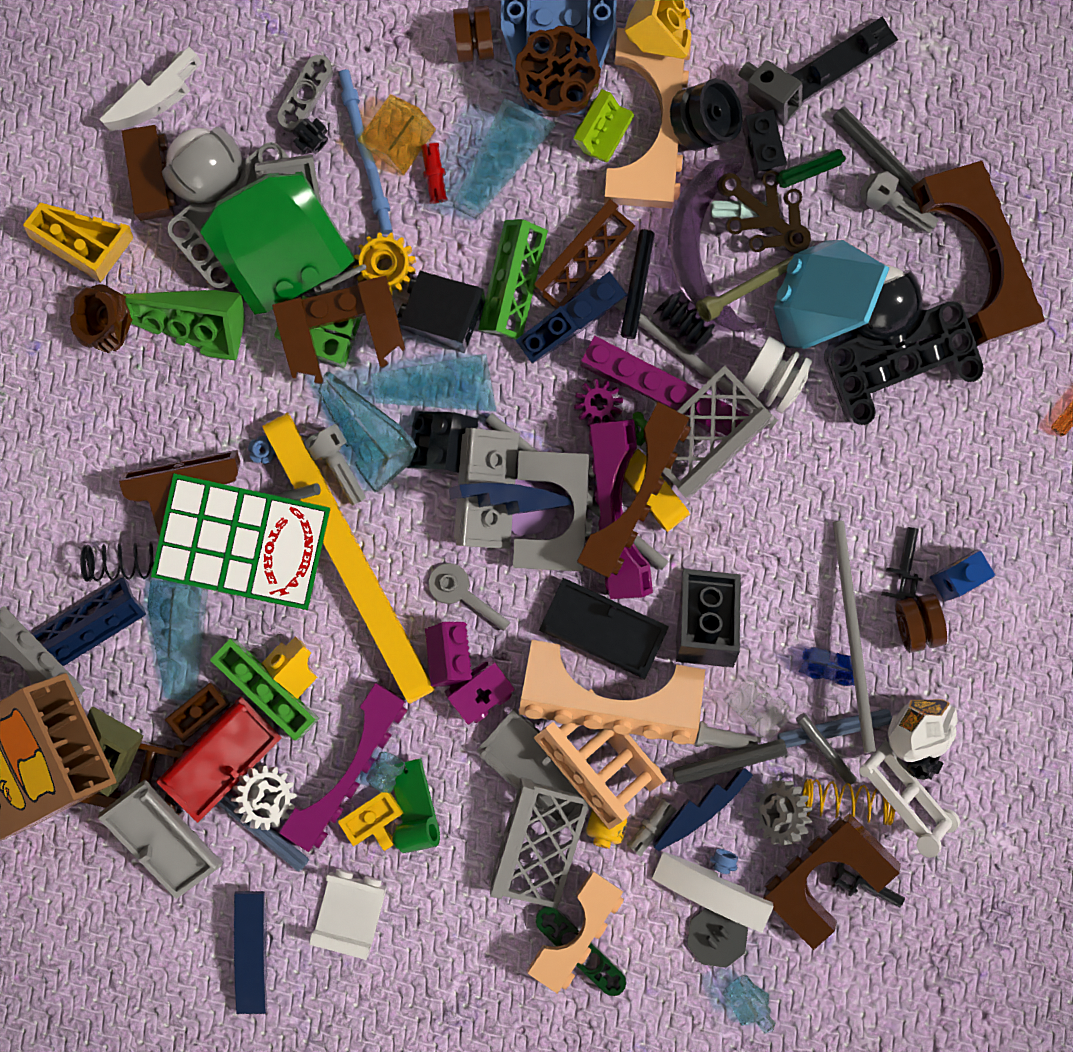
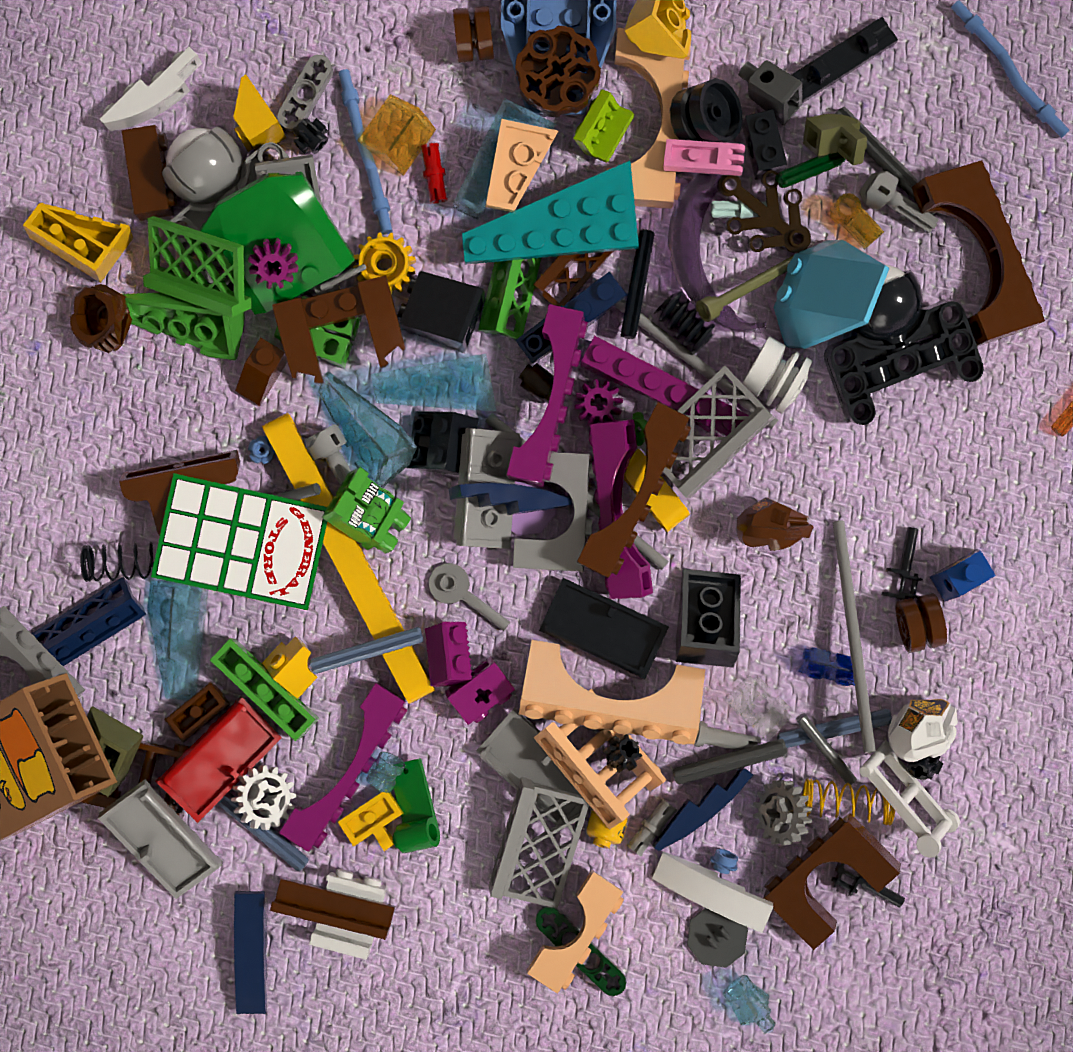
none -> bright green fence [143,216,251,317]
none -> yellow slope [233,74,286,153]
none -> reddish brown slope [235,337,287,406]
none -> magenta gear [248,238,299,289]
none -> reddish brown fence [270,877,396,940]
none -> sand blue axle [310,627,423,674]
none -> bright green hips [322,467,411,553]
none -> teal wing [462,161,639,265]
none -> light nougat wing [485,119,558,213]
none -> magenta arch [507,304,588,487]
none -> dark brown brick [518,363,554,403]
none -> black gear [603,734,642,773]
none -> bright pink hinge [663,139,745,176]
none -> reddish brown helmet [736,497,814,551]
none -> olive brick [803,114,867,165]
none -> clear yellow piece [829,193,884,250]
none -> medium blue bar [951,0,1070,138]

